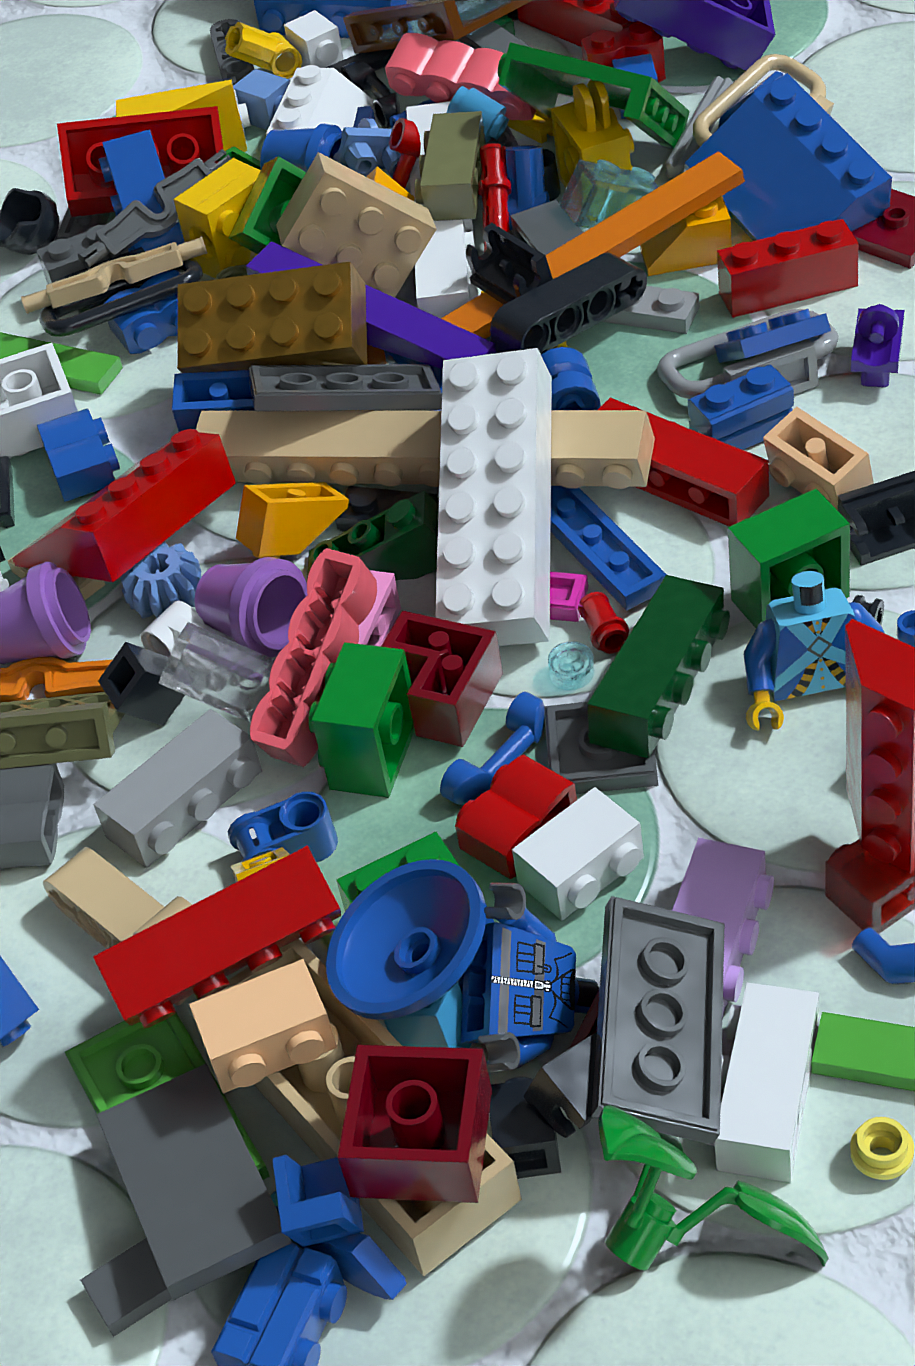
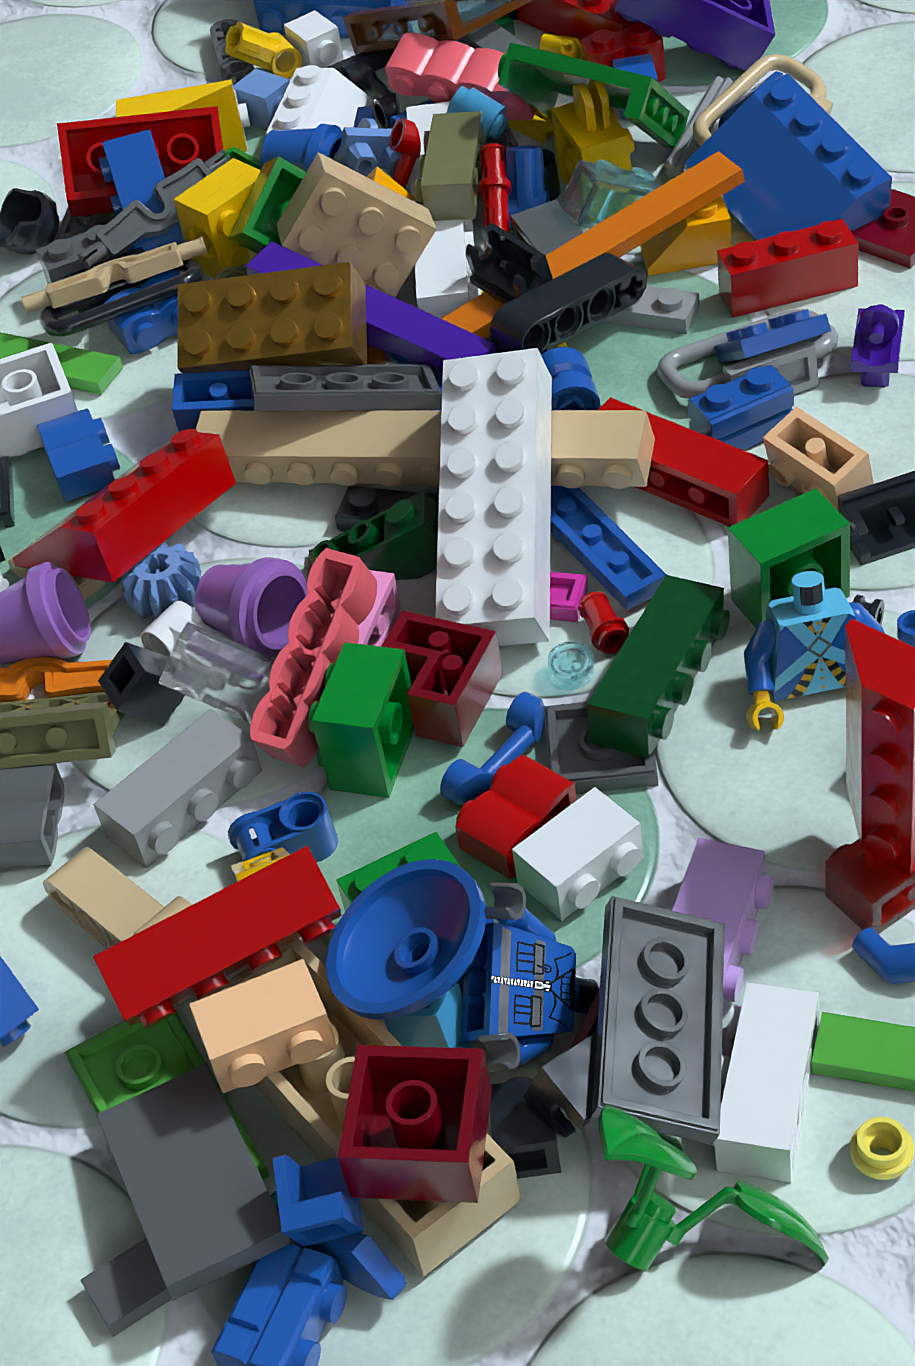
light orange slope [236,482,349,559] -> none
none -> yellow arm [540,33,583,60]

